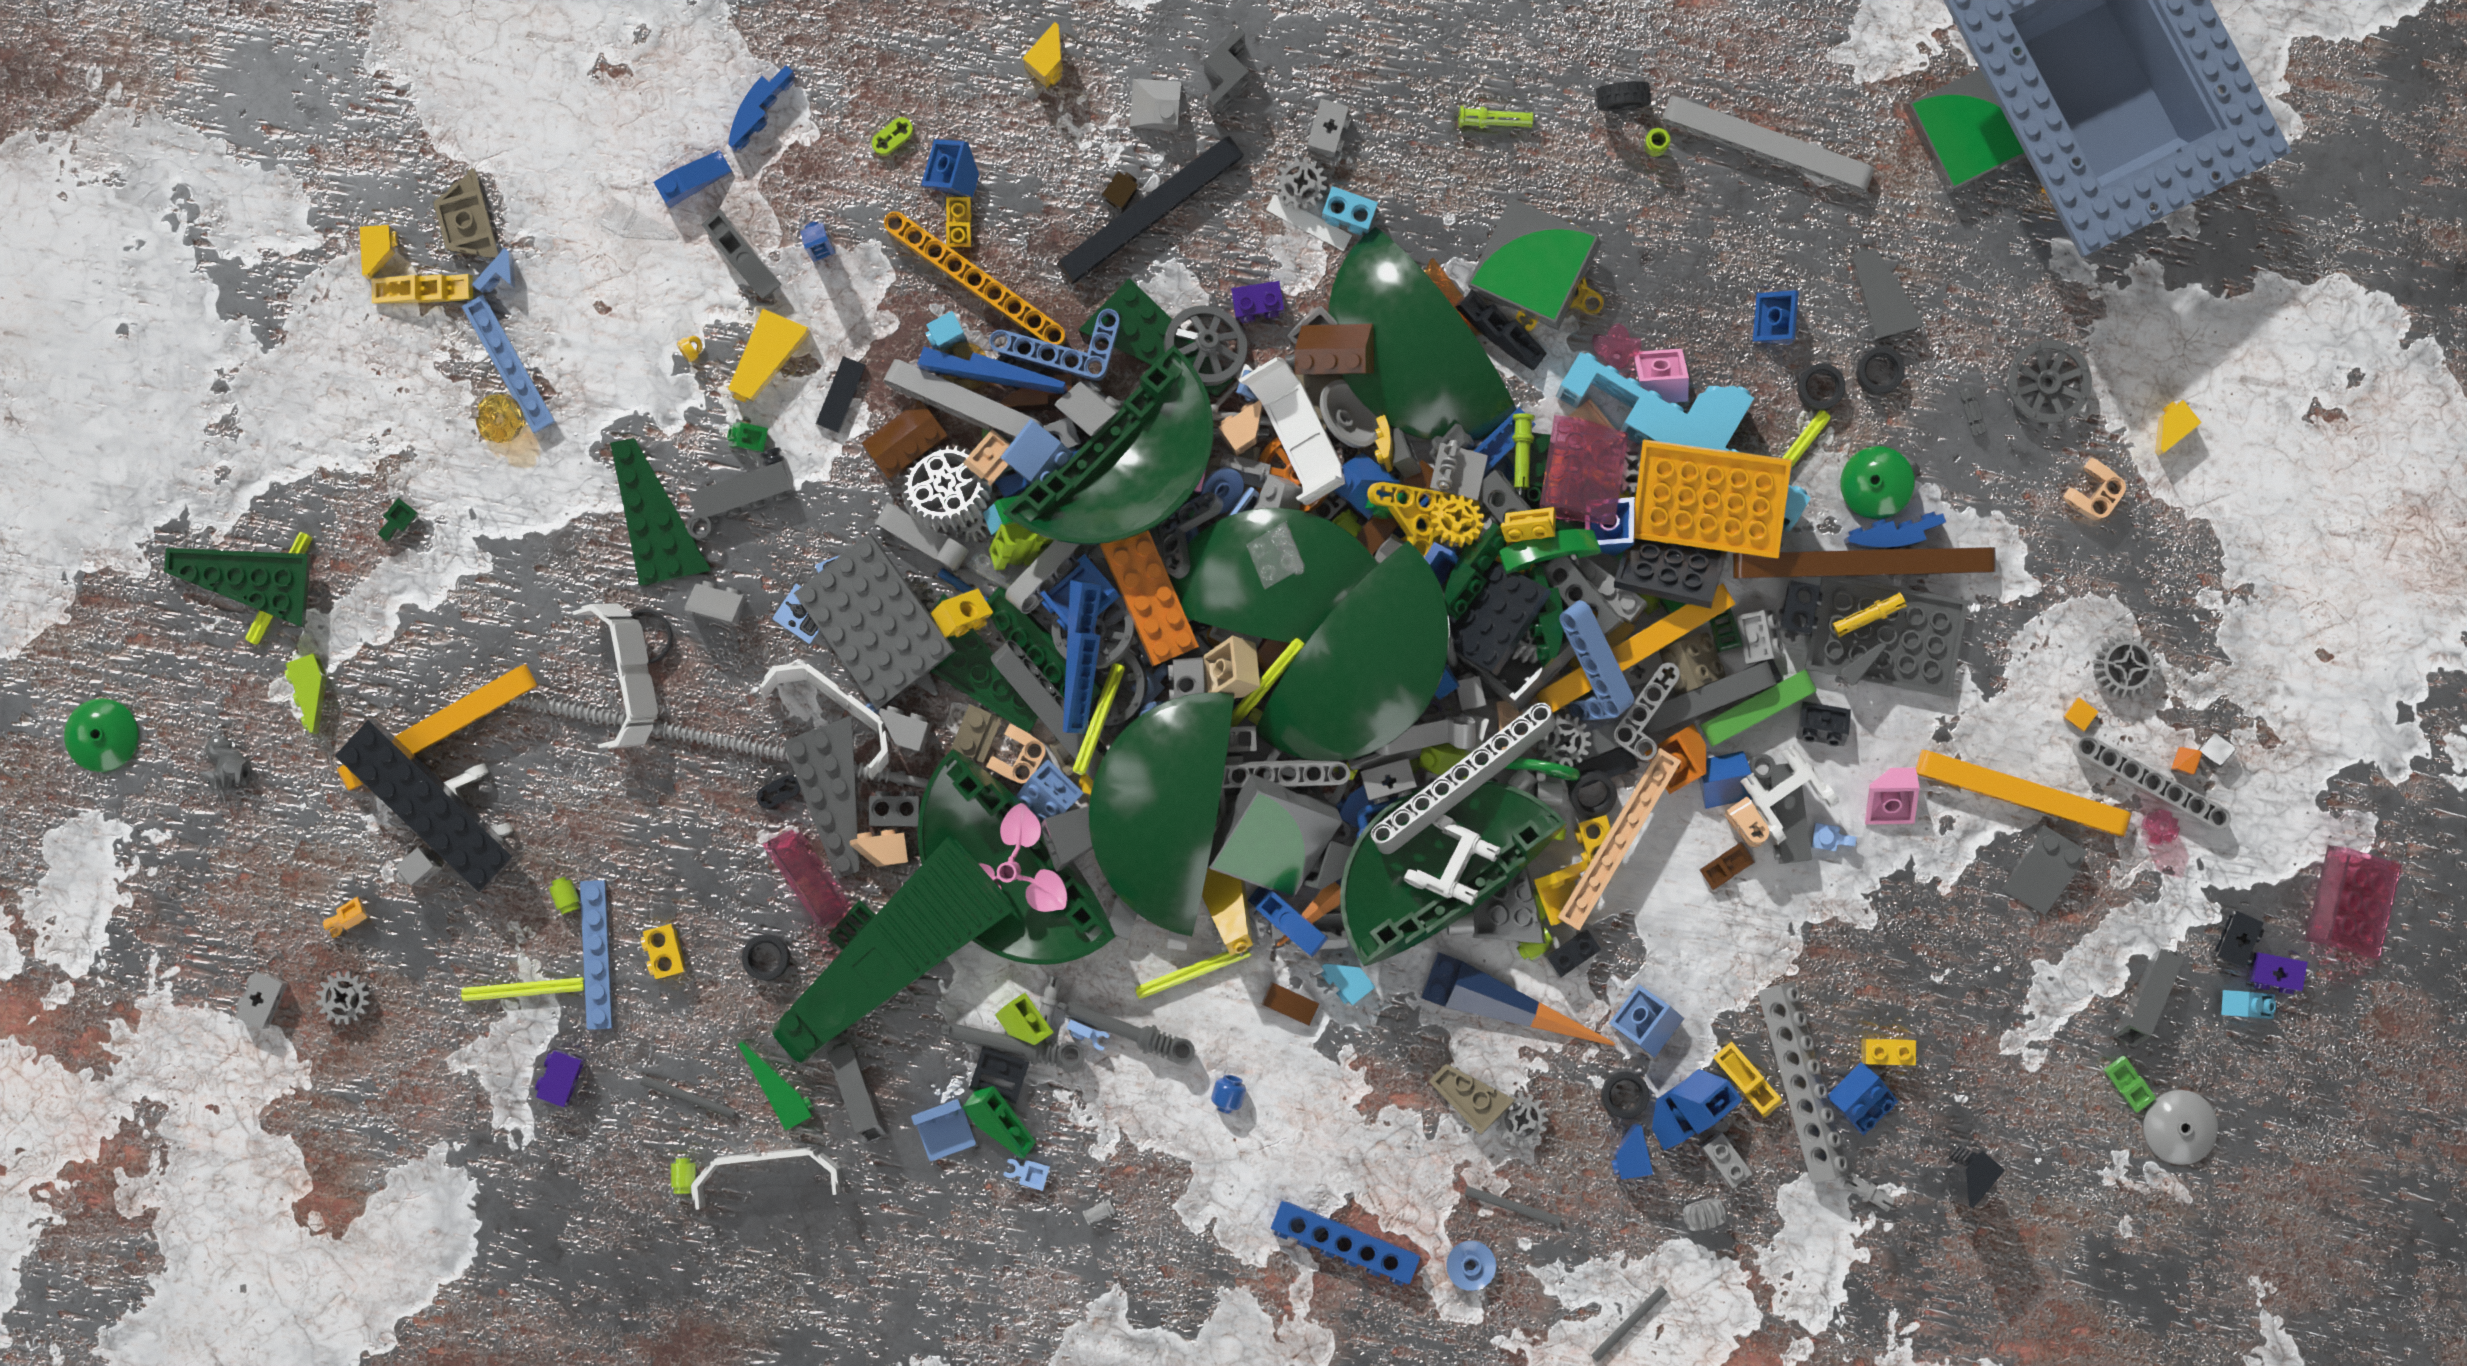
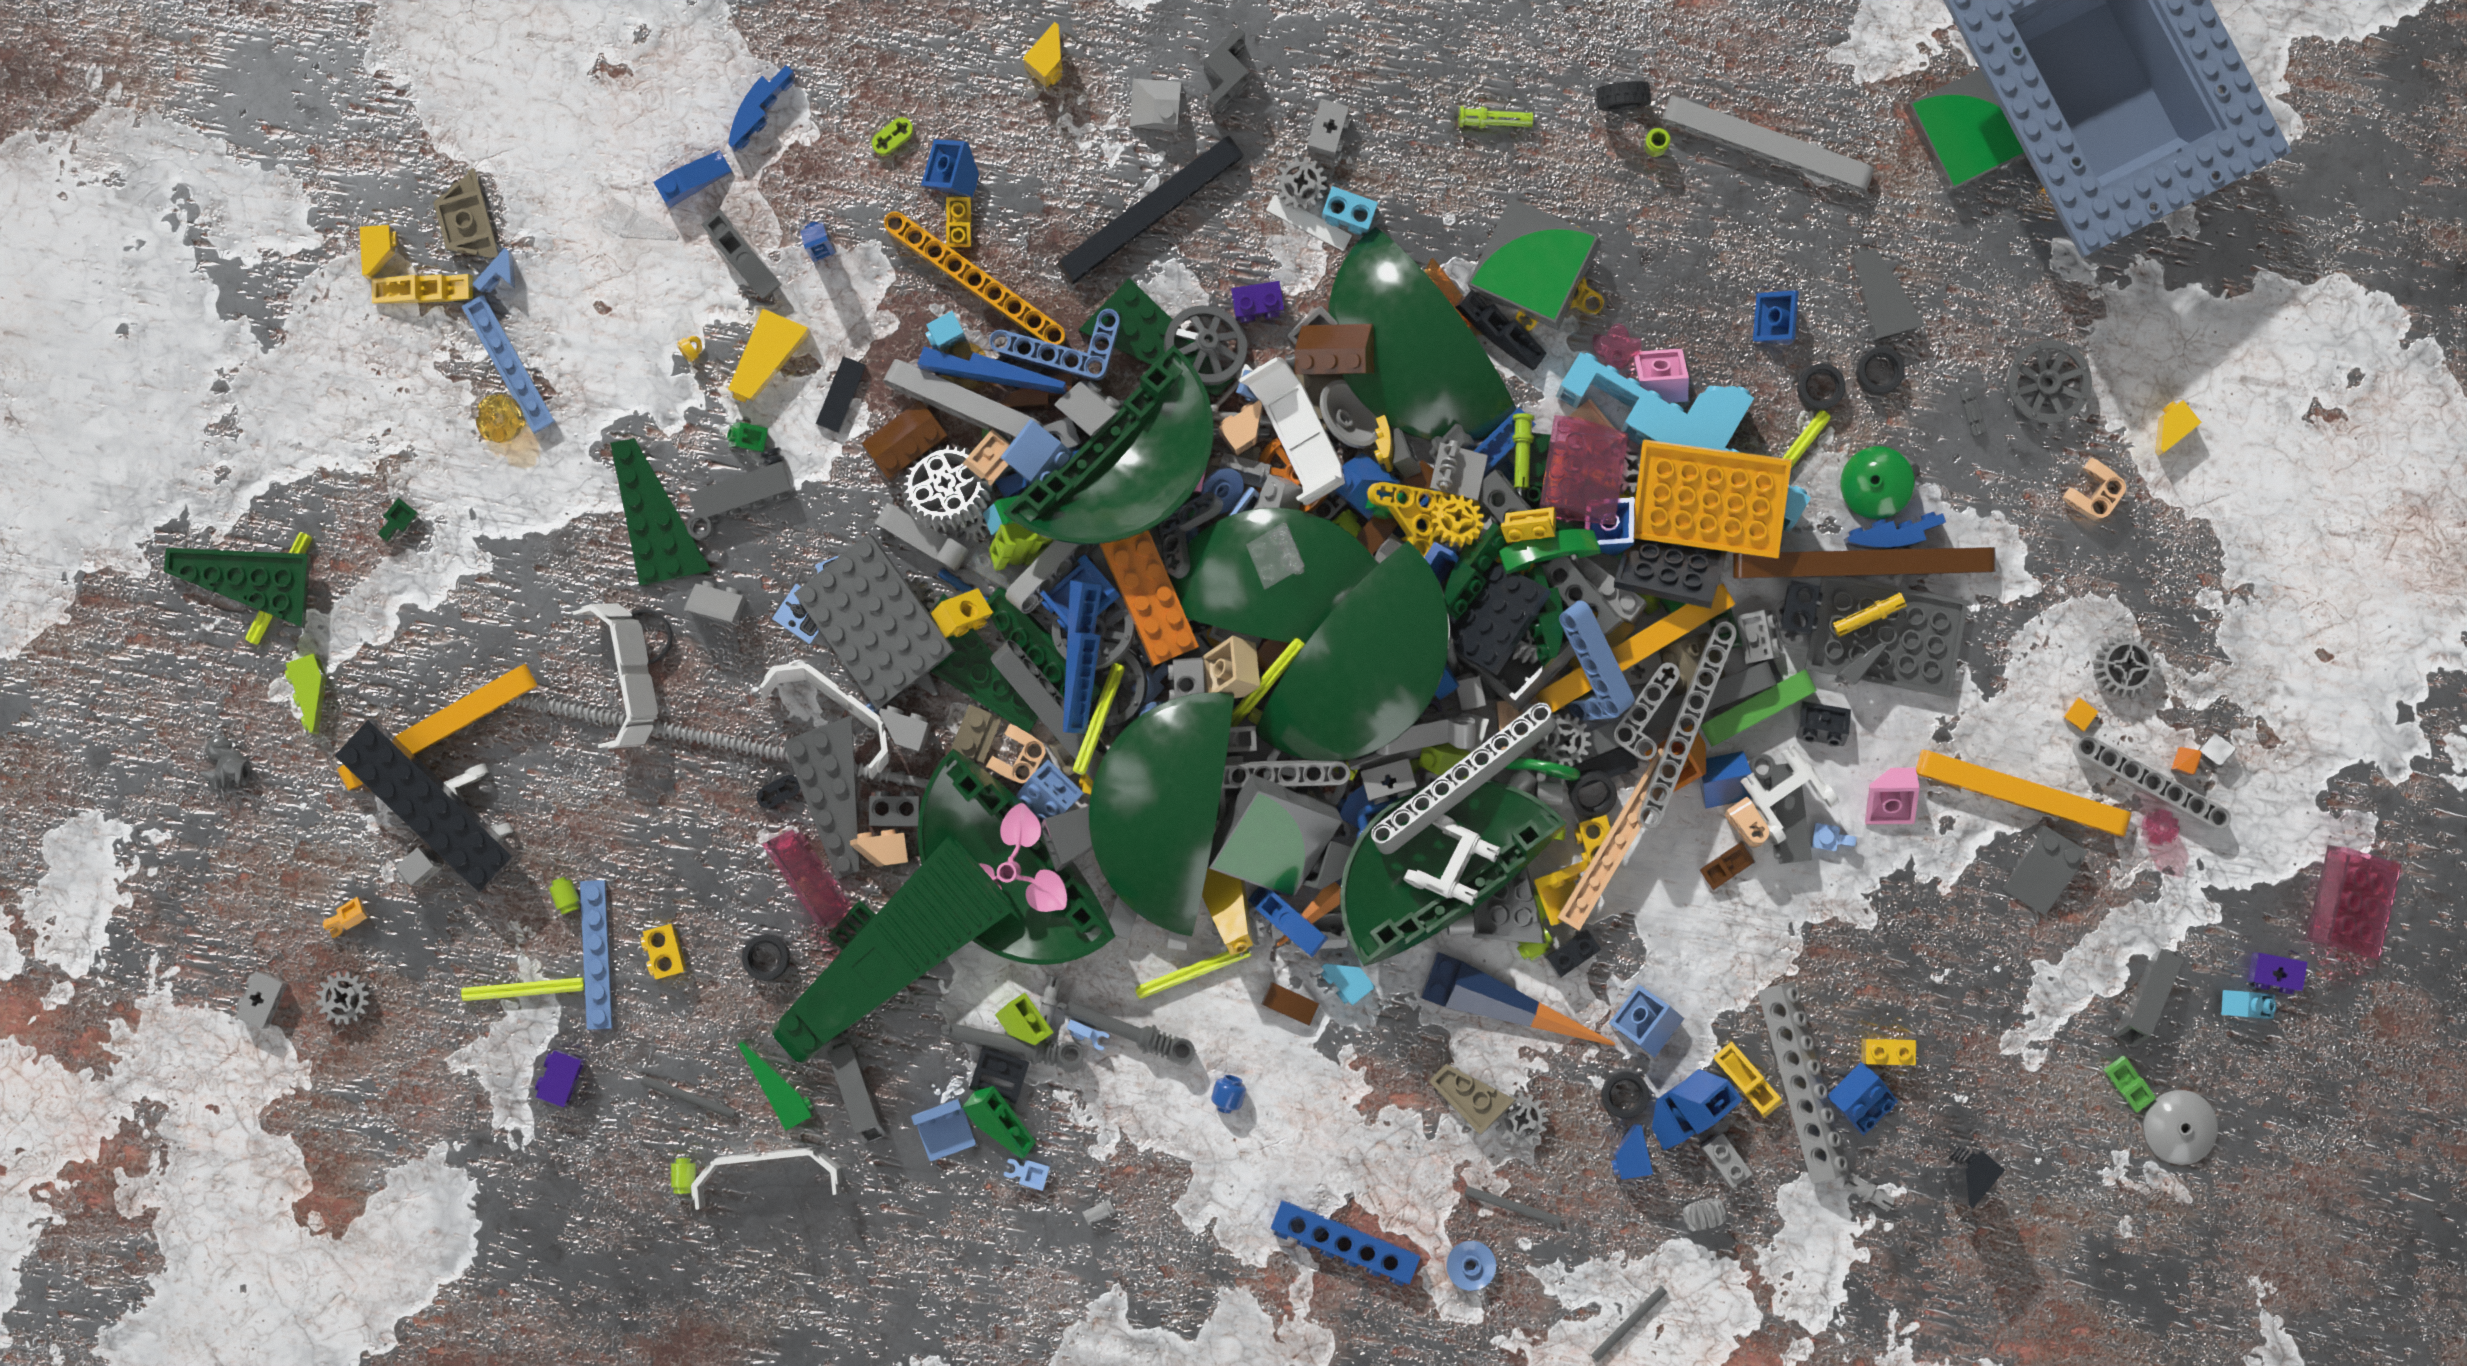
green dish [64,698,139,772] -> none
dark brown brick [1101,171,1139,213] -> none
black brick [2212,911,2264,968] -> none
none -> light grey beam [1637,622,1736,829]

